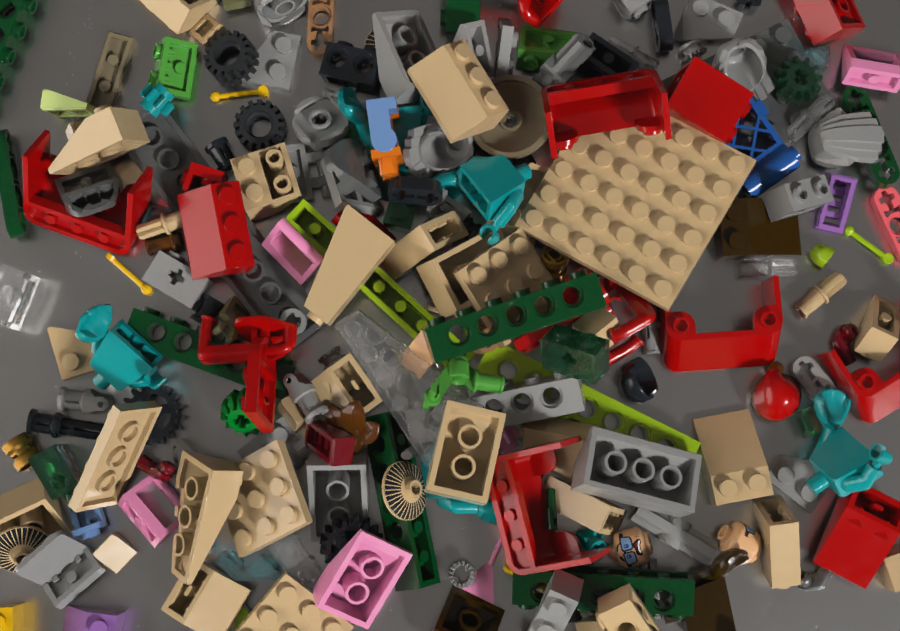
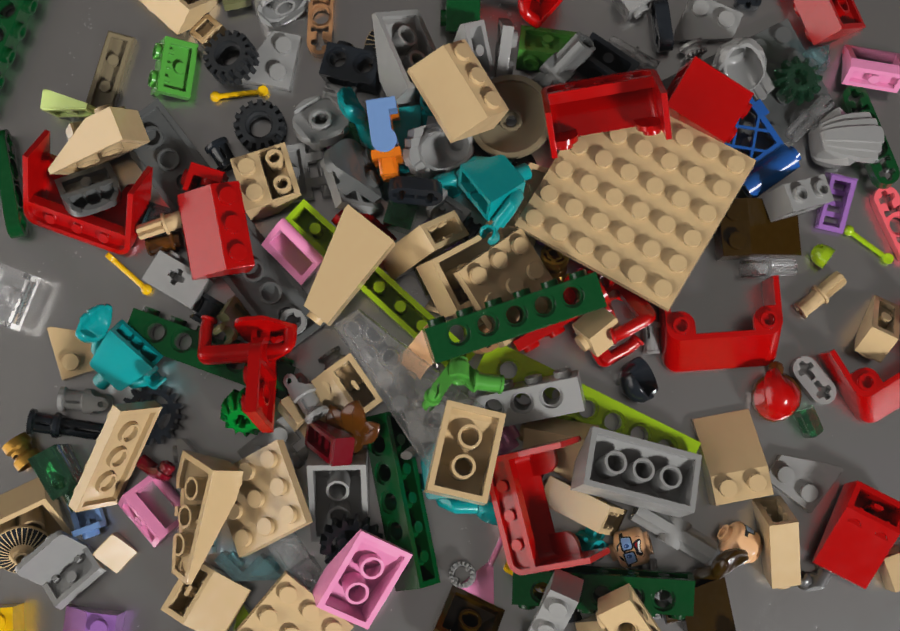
teal gear [139,83,175,118] -> none
dish [382,461,427,521] -> none
clear green brick [541,324,609,385] -> none
dark green pin [545,488,558,530] -> none
teal torso [805,387,893,497] -> none
dark red arm [832,323,858,366] -> none

